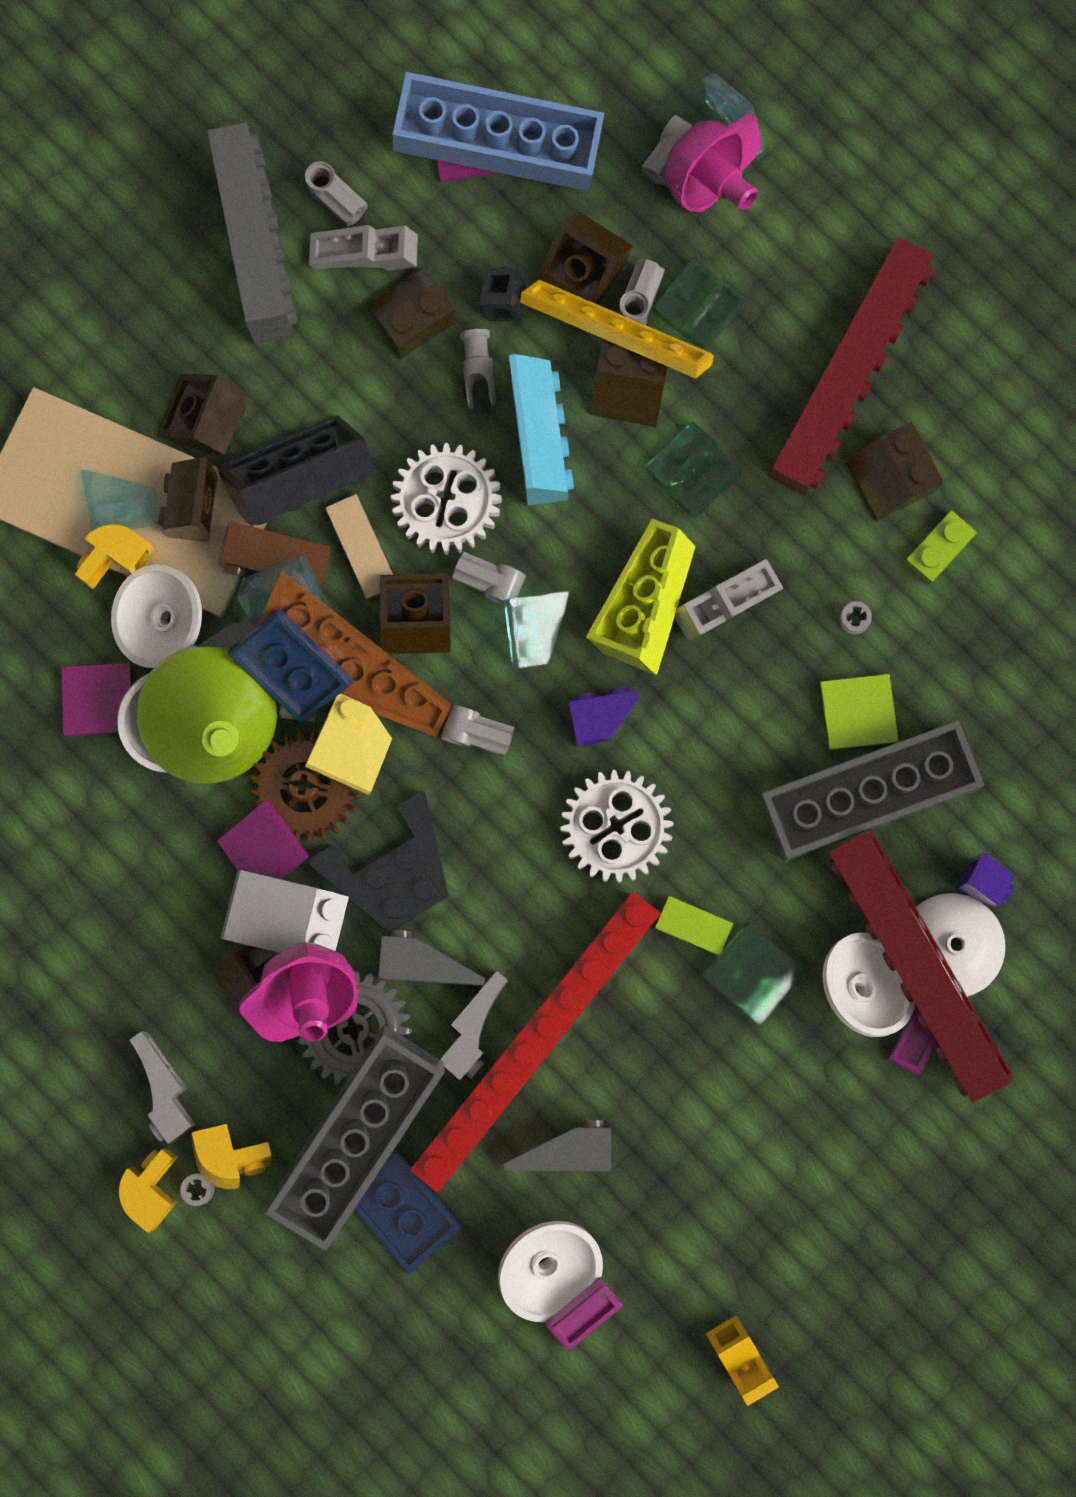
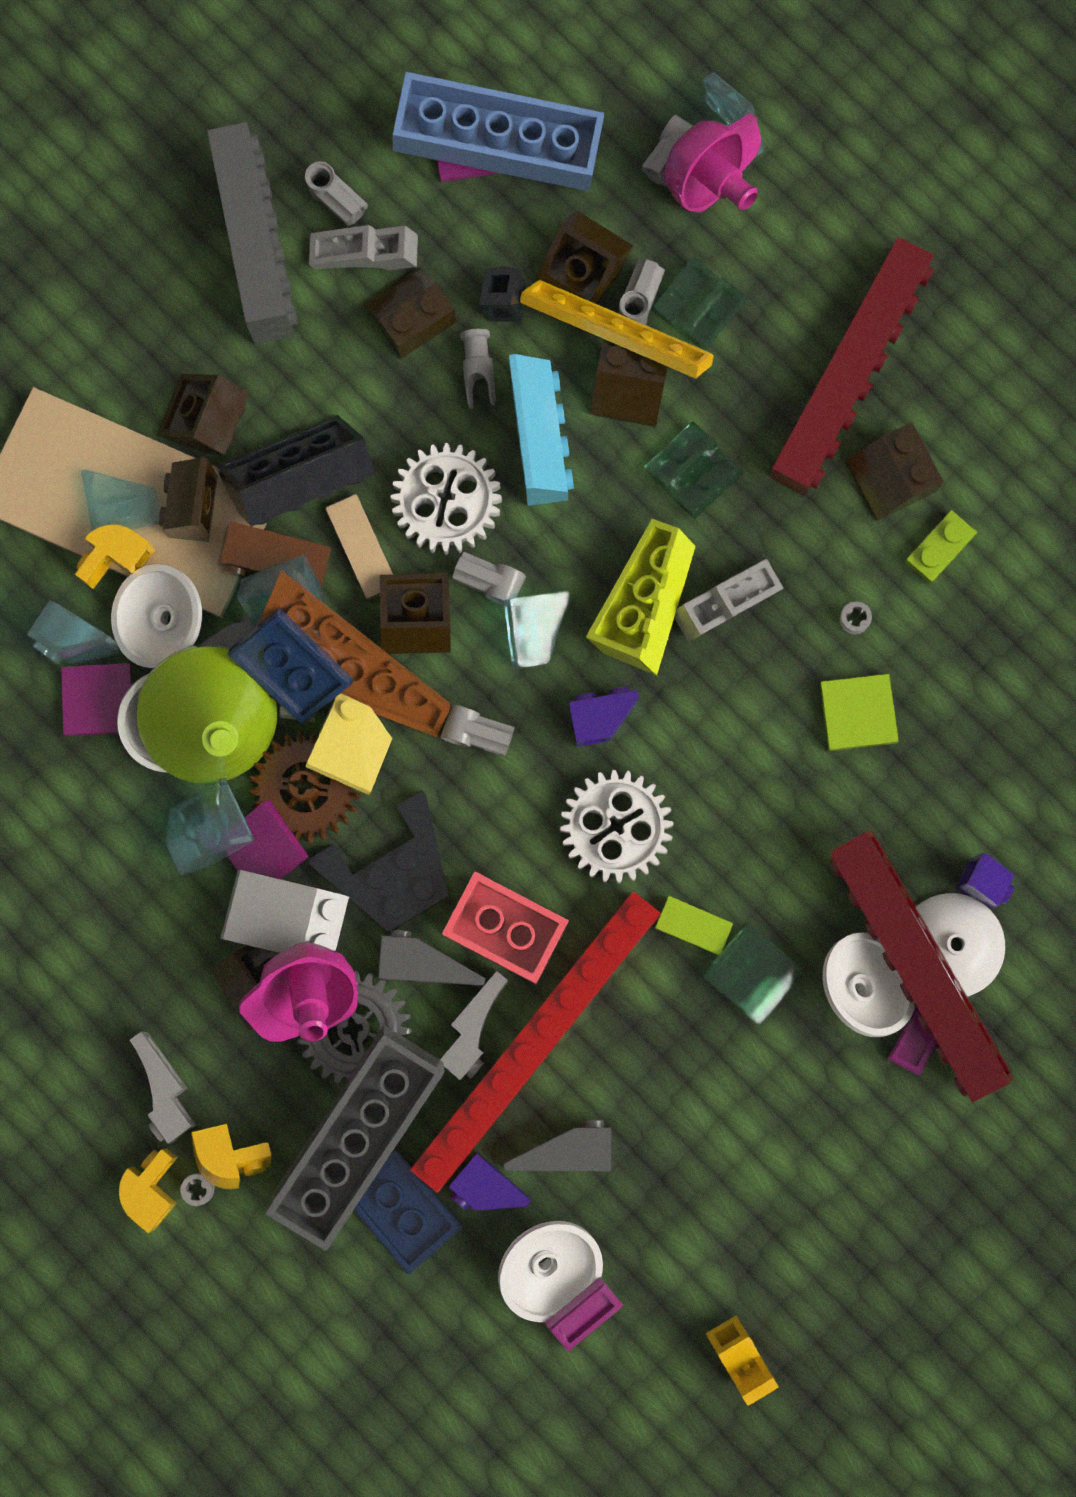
dark grey brick [758,720,985,863] -> none
none -> clear light blue slope [27,600,121,665]
none -> clear light blue slope [165,778,254,875]
none -> coral brick [442,872,569,985]
none -> dark purple slope [449,1153,531,1210]

